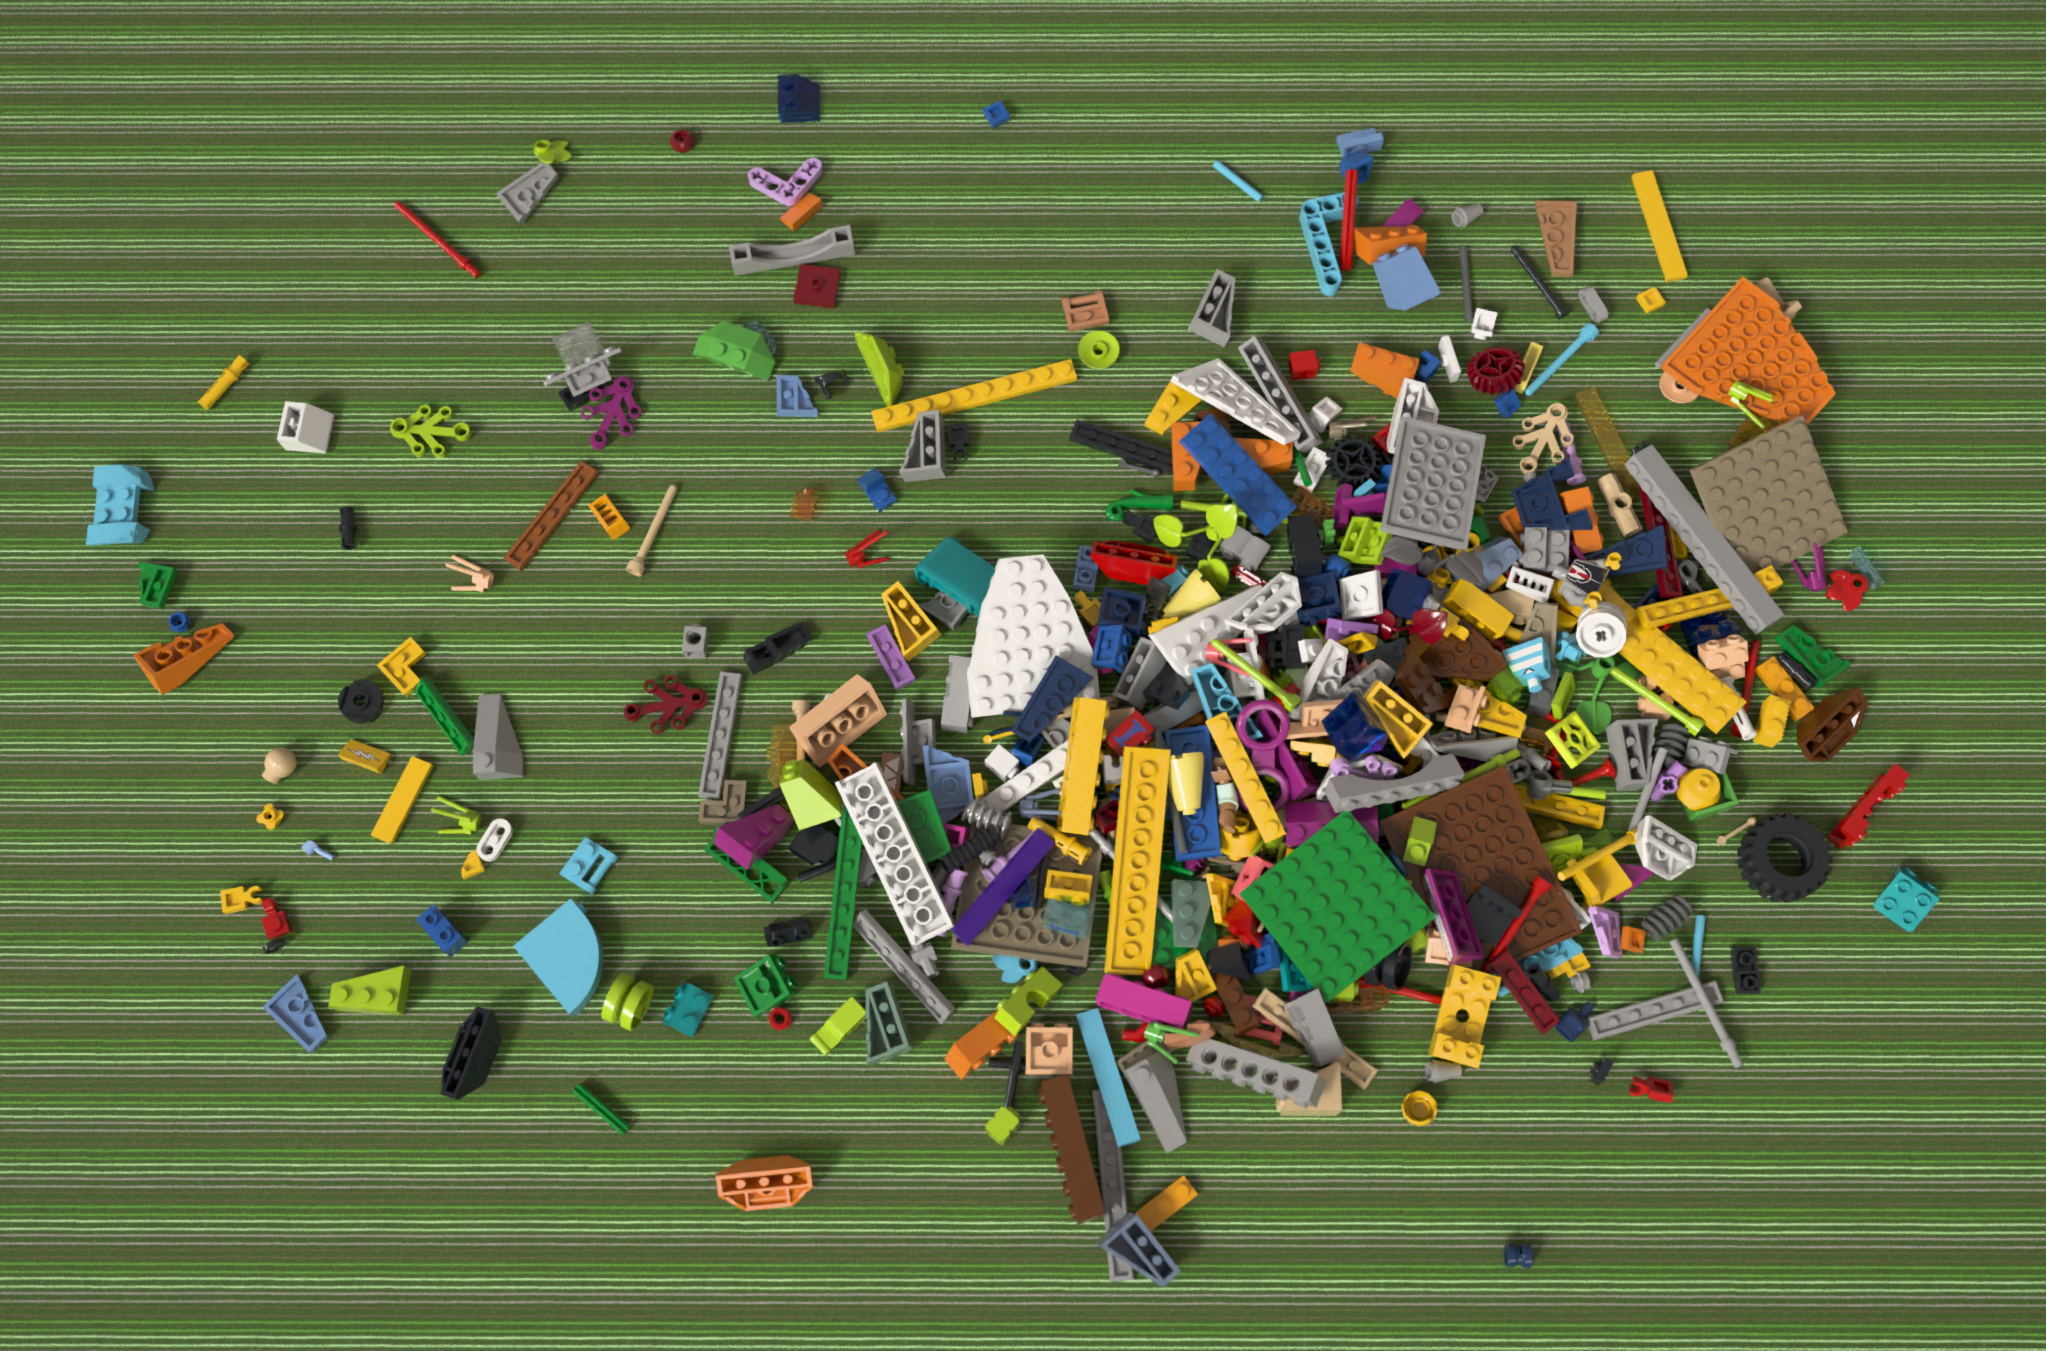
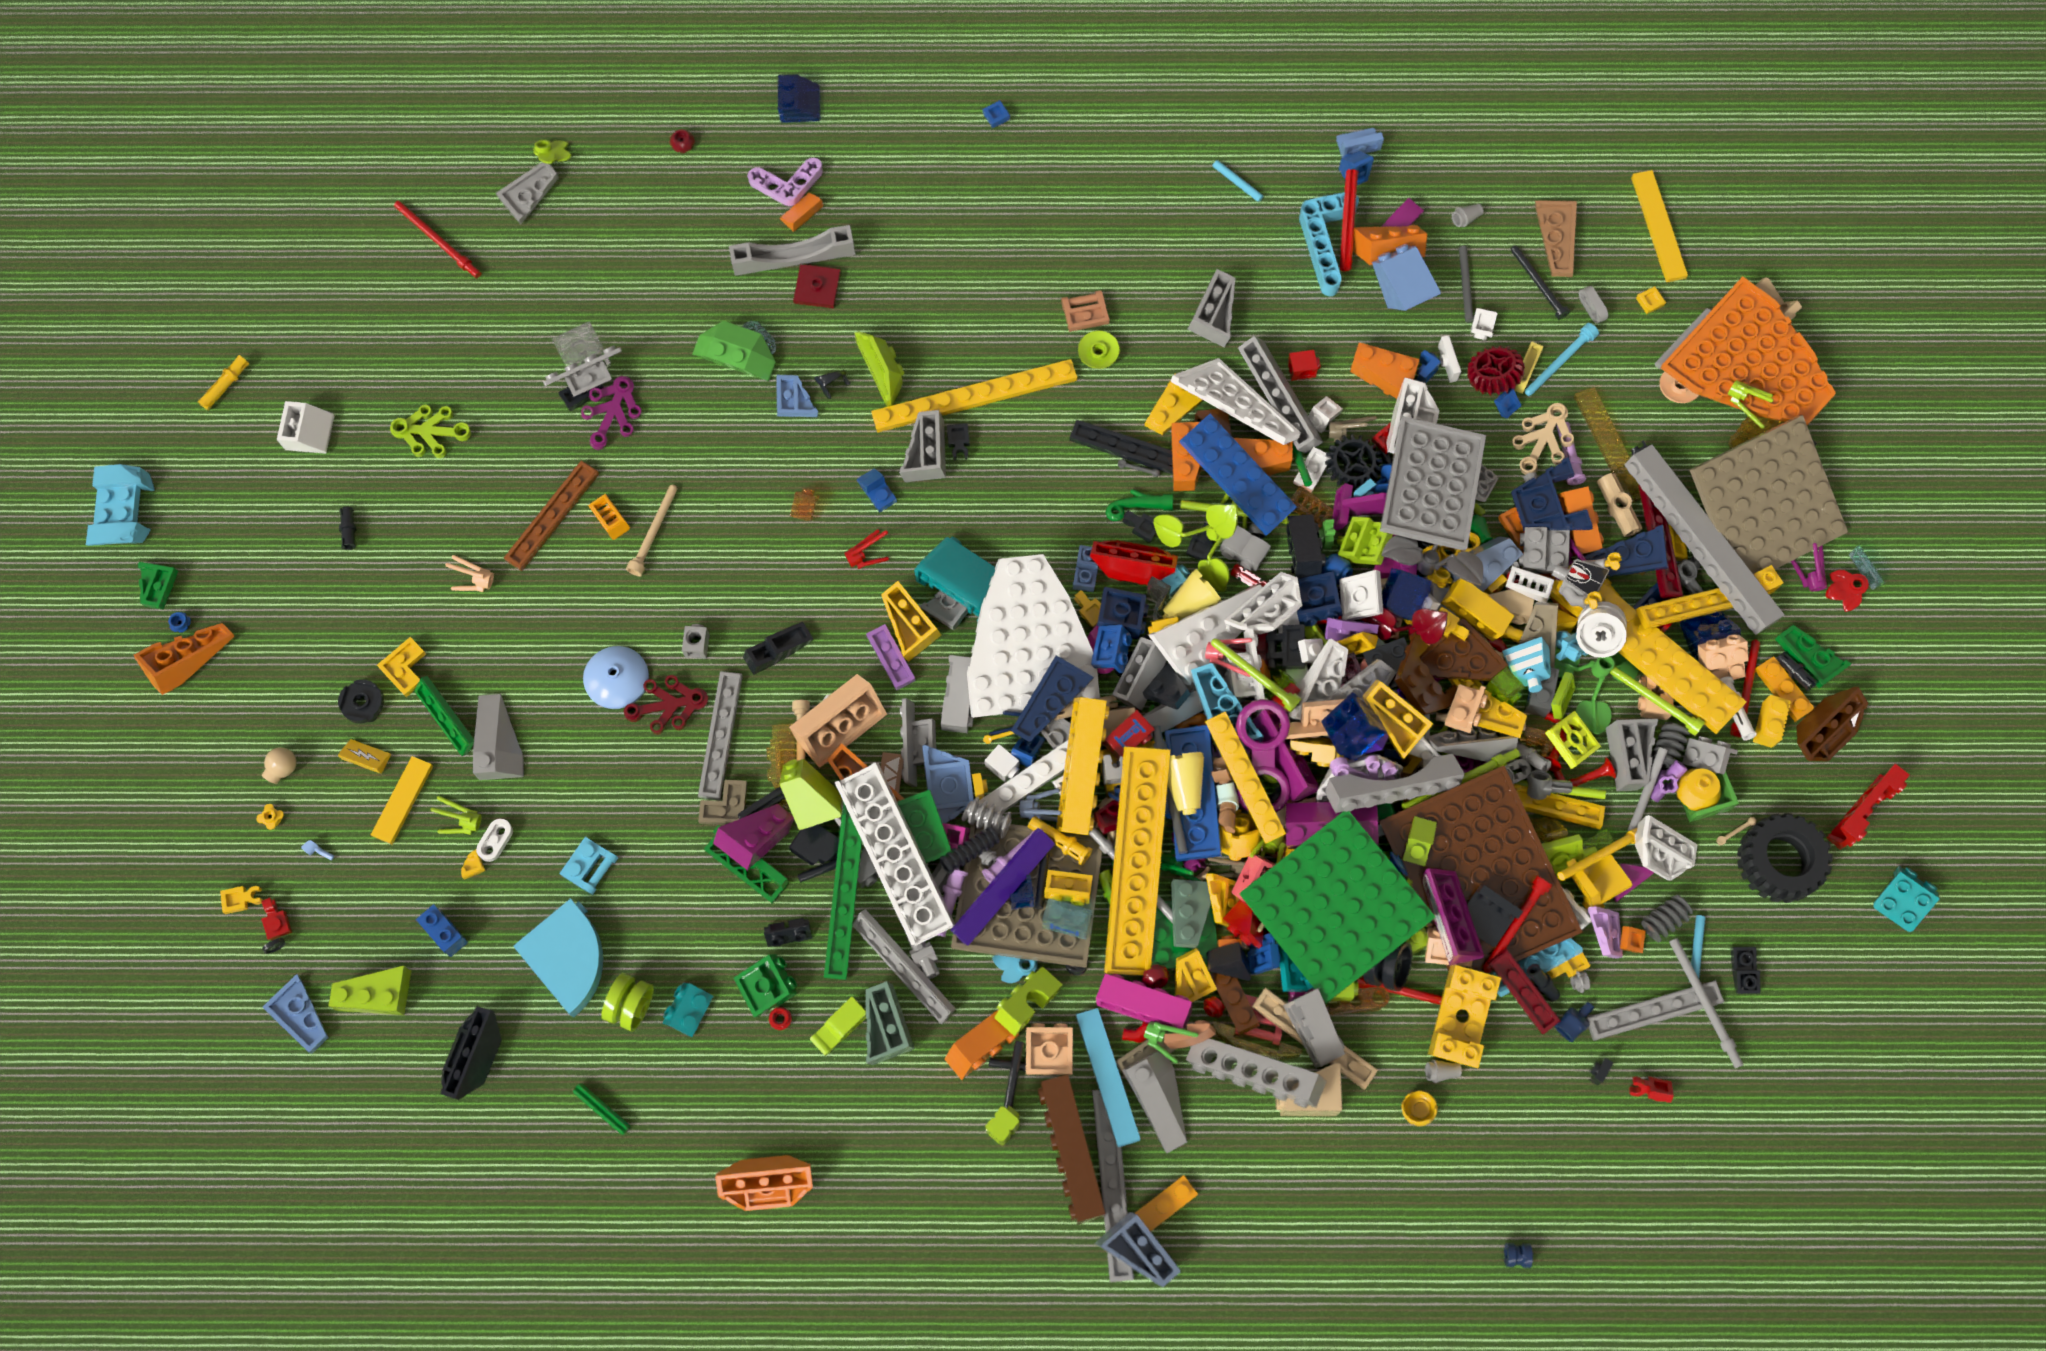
none -> light blue dish [583,646,649,709]

